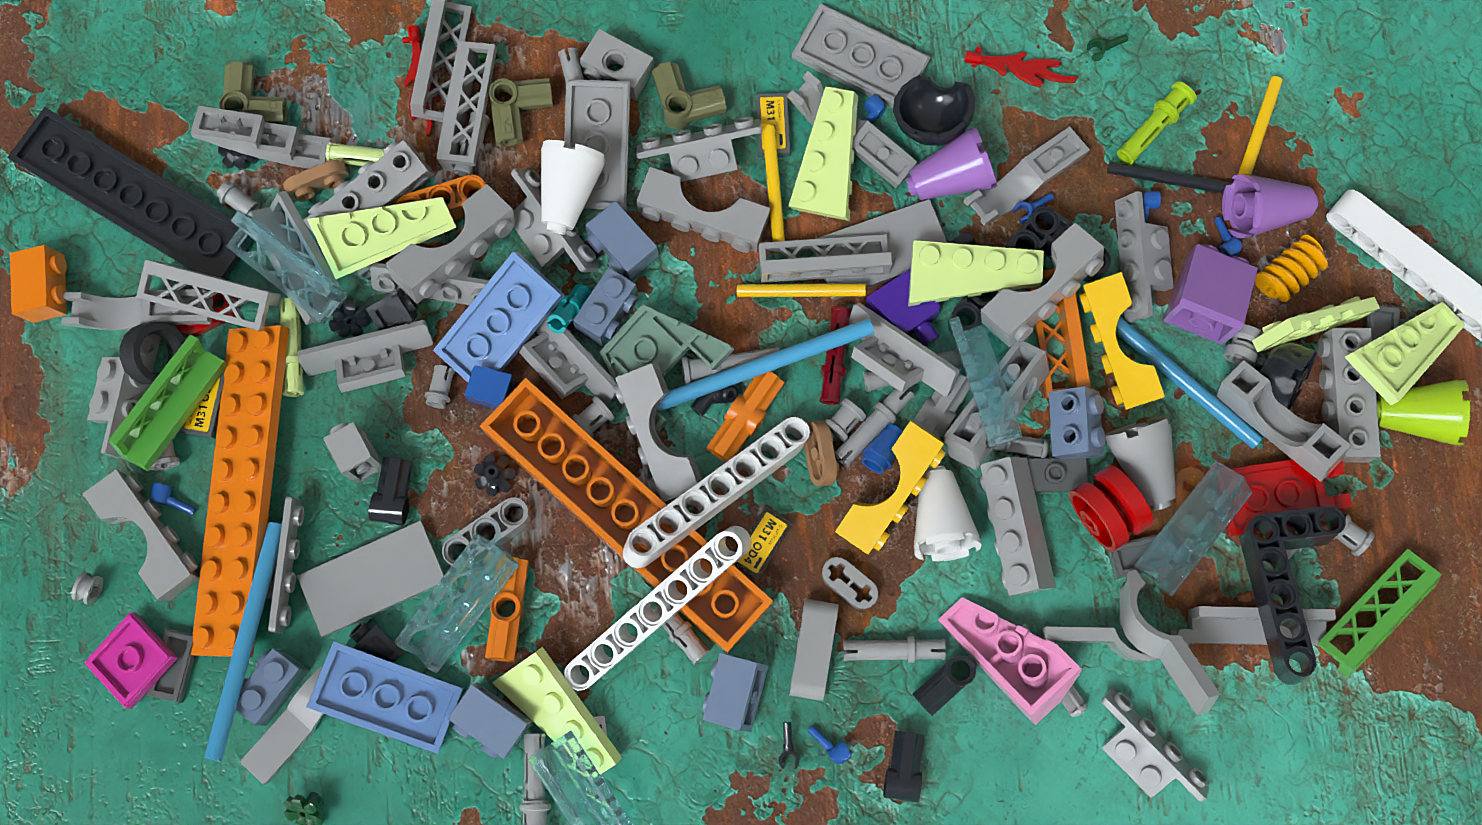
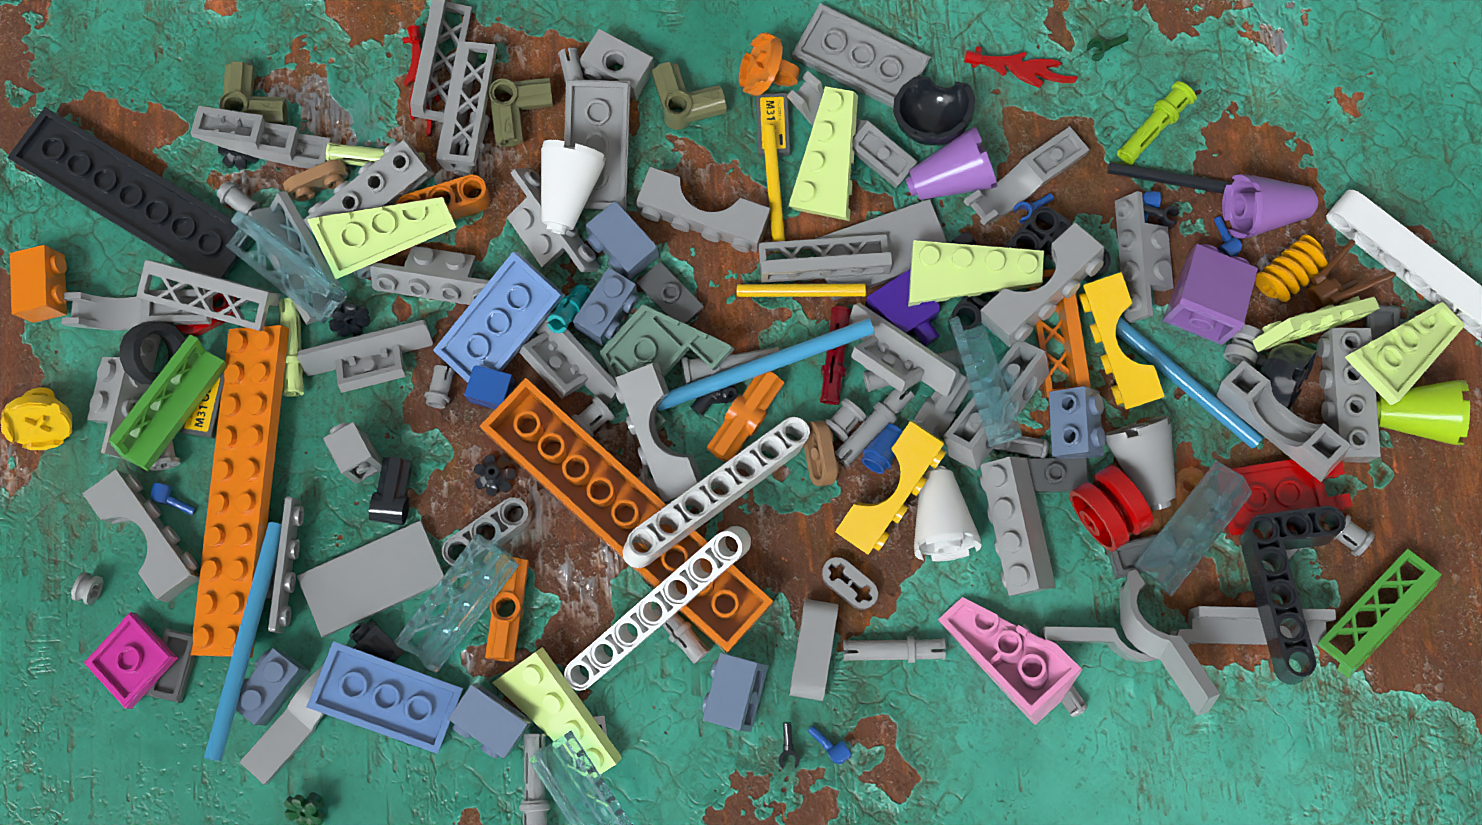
black bracket [366,288,418,331] -> none
light grey arch [386,184,516,304] -> none
light grey bracket [636,117,762,182] -> none
tile [733,506,793,581] -> none
blue hand [864,94,885,124] -> none
black piece [883,731,924,803] -> none
black piece [912,655,976,716] -> none
bracket [1101,688,1209,802] -> none
yellow bar [1238,76,1283,175] -> none
none -> yellow tile [1,387,73,450]
none -> dark grey plate [637,262,704,324]
none -> orange tile [738,32,800,96]
none -> black hand [1143,204,1180,229]
none -> reddish brown plant [1306,239,1396,309]

